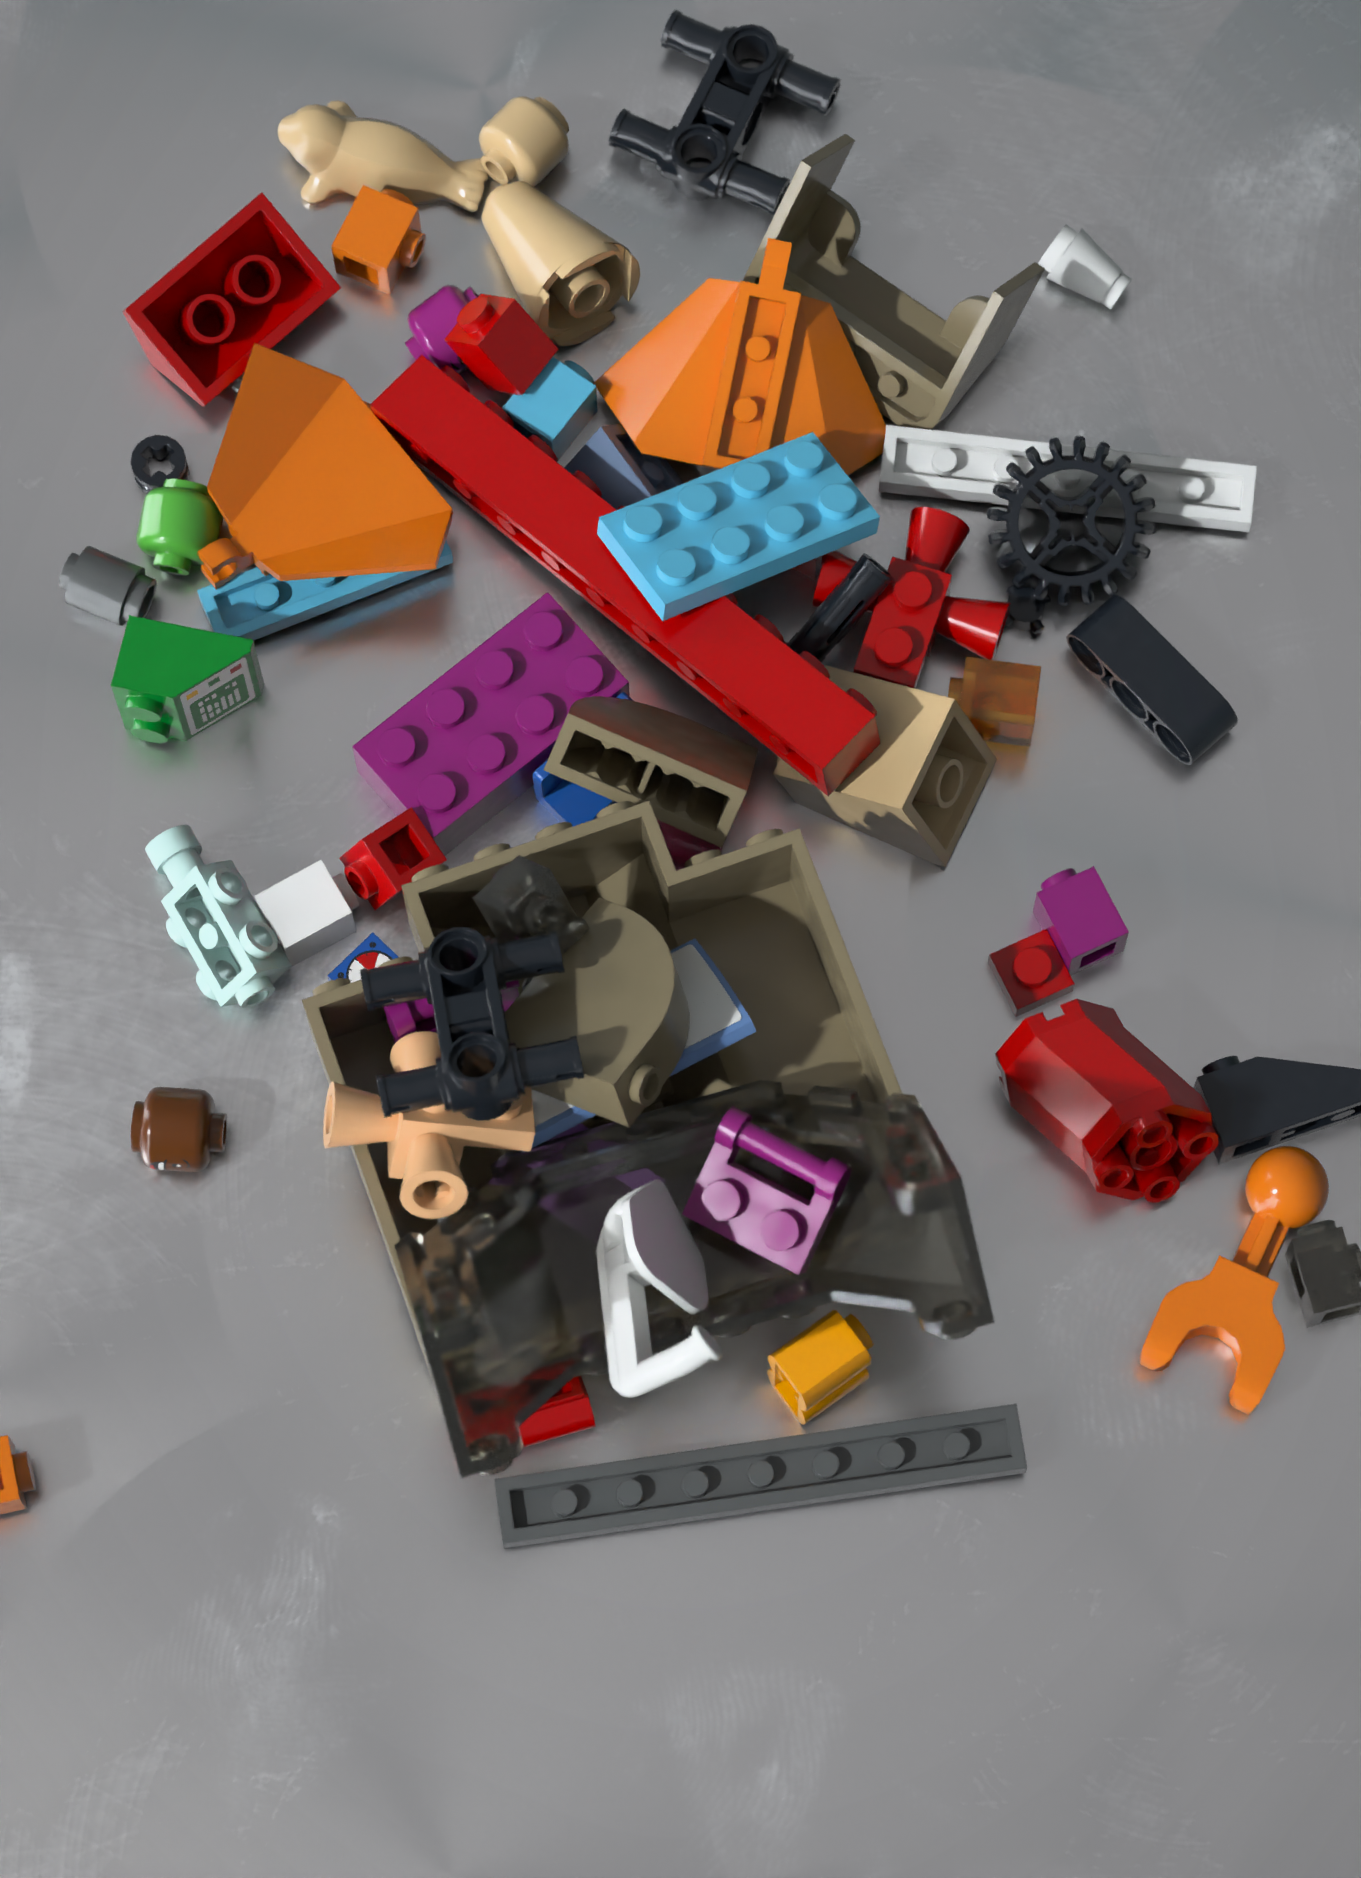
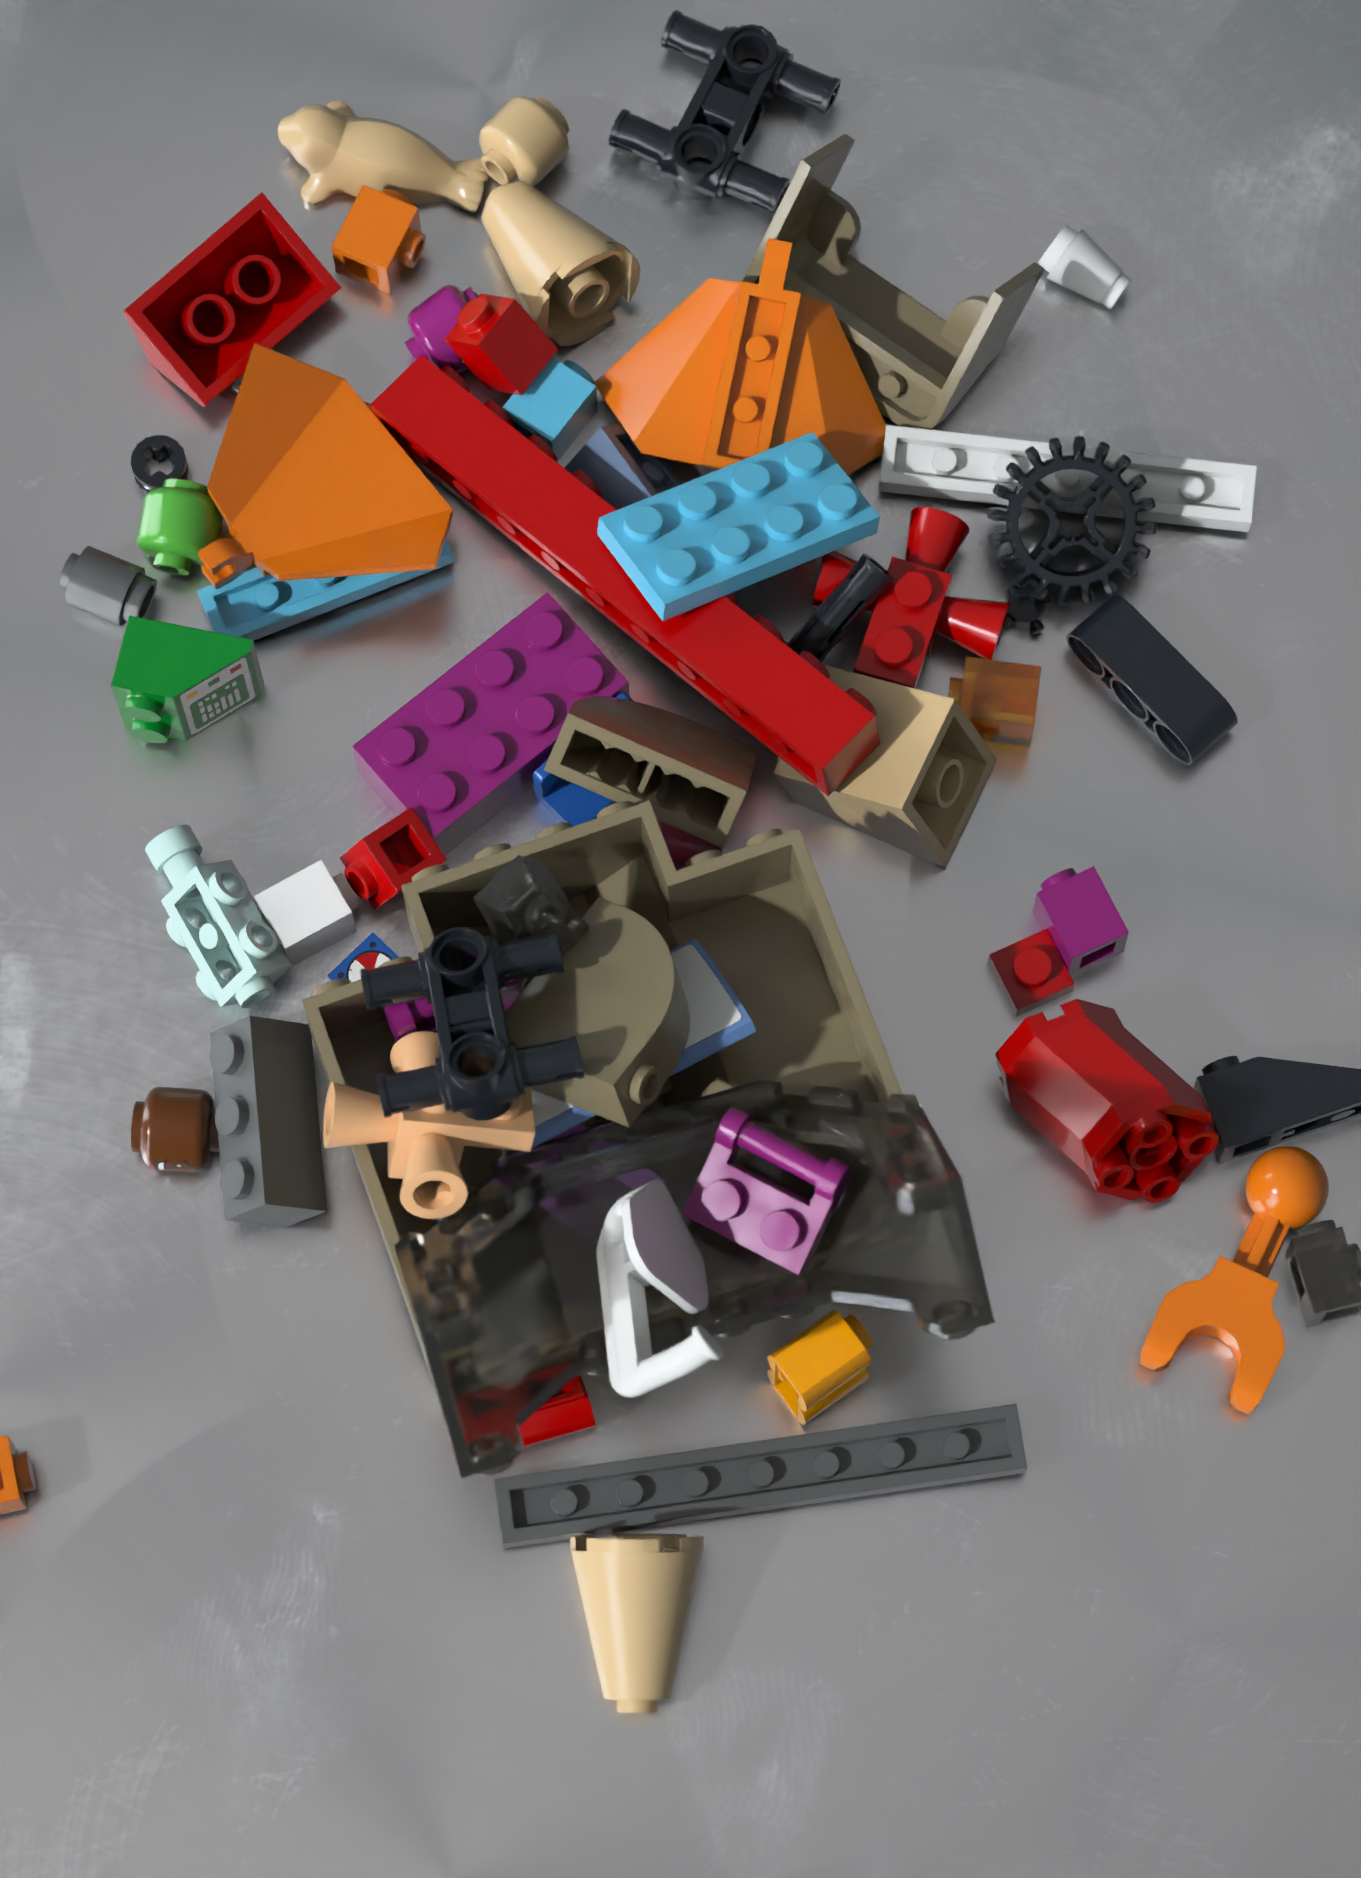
none -> dark grey brick [210,1016,327,1227]
none -> tan cone [570,1534,704,1713]

